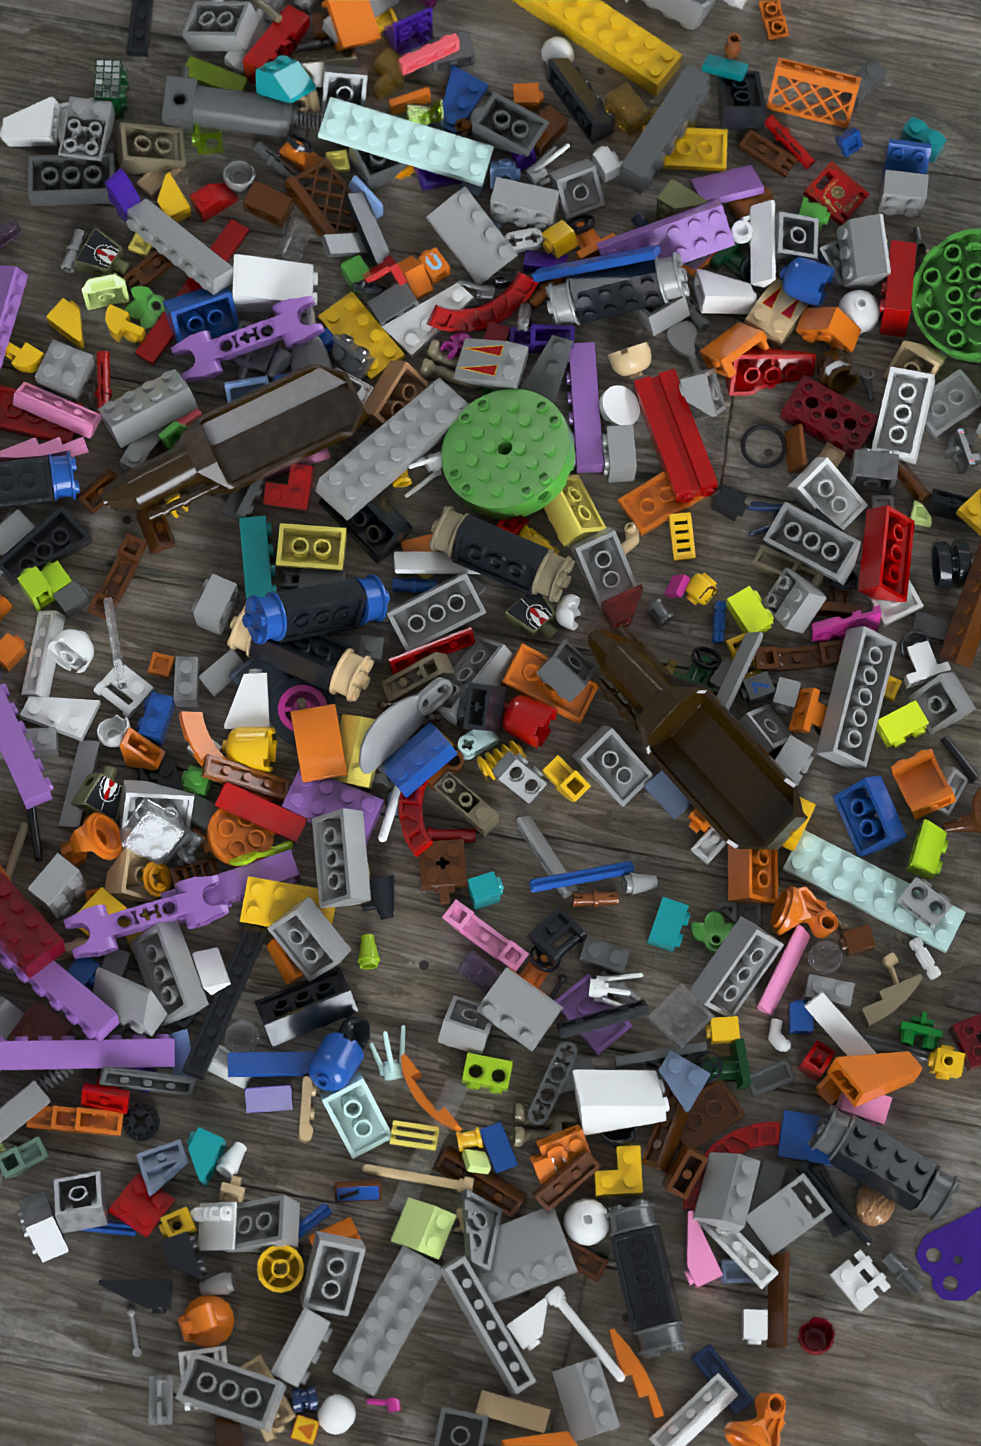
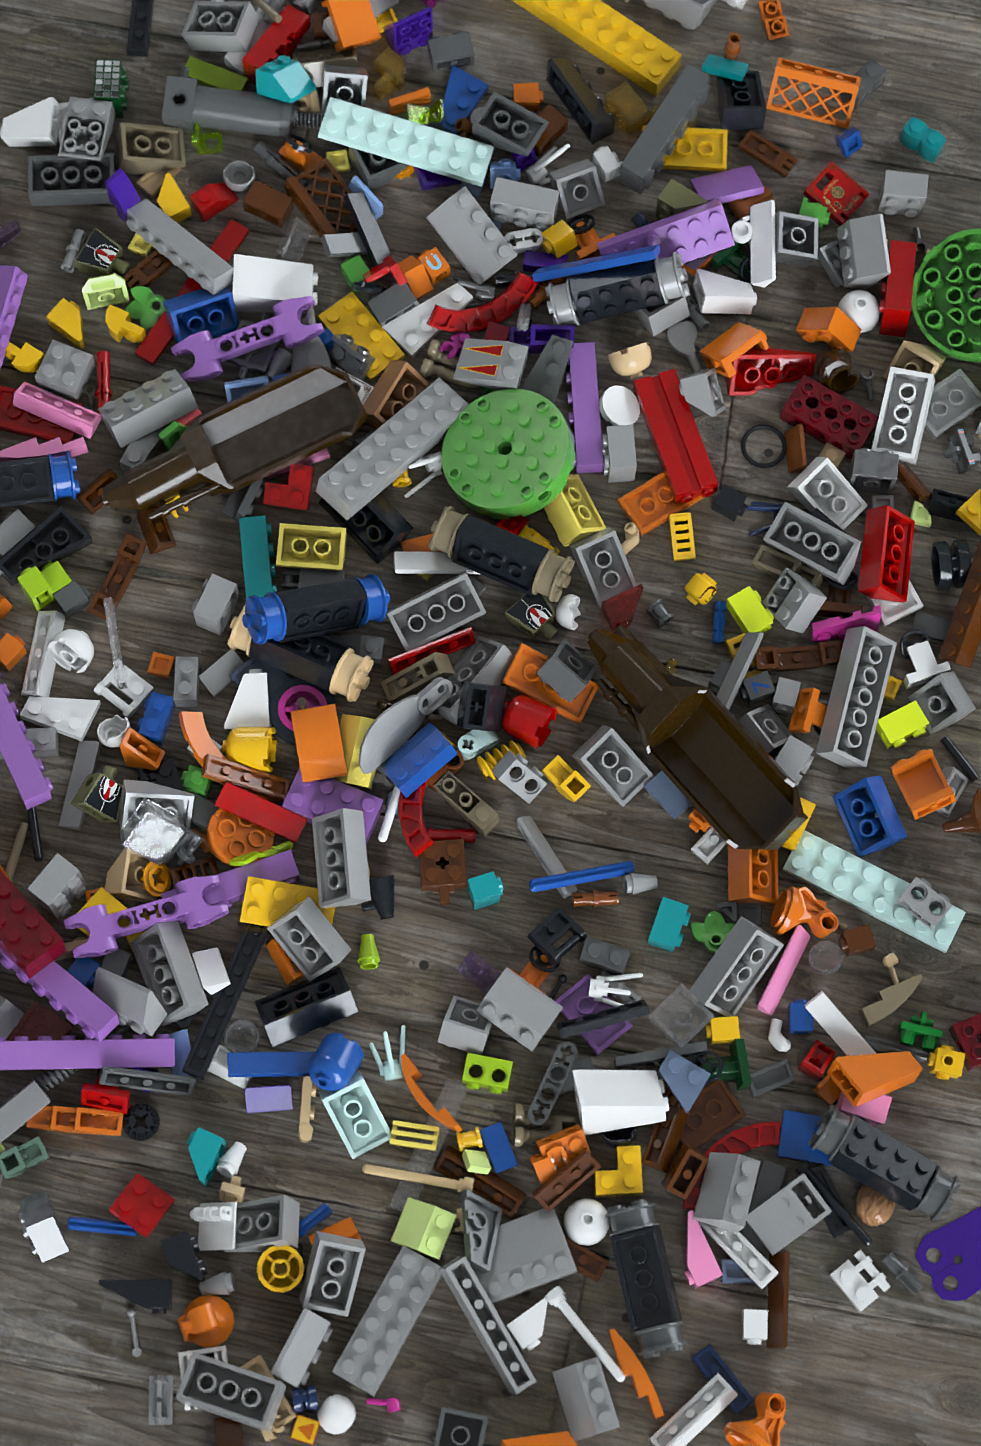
flat silver brick [54,1171,108,1234] -> none
orange piece [60,812,123,867] -> none
sand blue wing [136,1139,188,1196] -> none
yellow brick [159,1207,197,1238] -> none
slope [334,1180,382,1202] -> none
black hair [338,1017,371,1051] -> none
blue pin [392,577,437,594] -> none
coral plate [399,33,460,76] -> none
bright pink slope [442,899,529,972] -> none
tan tile [475,1390,550,1434] -> none
white hair [541,37,575,65] -> none
dark pink tile [664,574,690,599] -> none
piece [672,646,722,694] -> none
tan slope [744,278,809,349] -> none
red pin [764,115,816,170] -> none
blue cylinder [780,257,835,307] -> none
dark red hair [798,1316,835,1355] -> none
light grey brick [803,974,855,1010] -> none
blue plate [882,139,932,181] -> none
lime slope [905,819,949,880] -> none
white axle [909,937,941,980] -> none

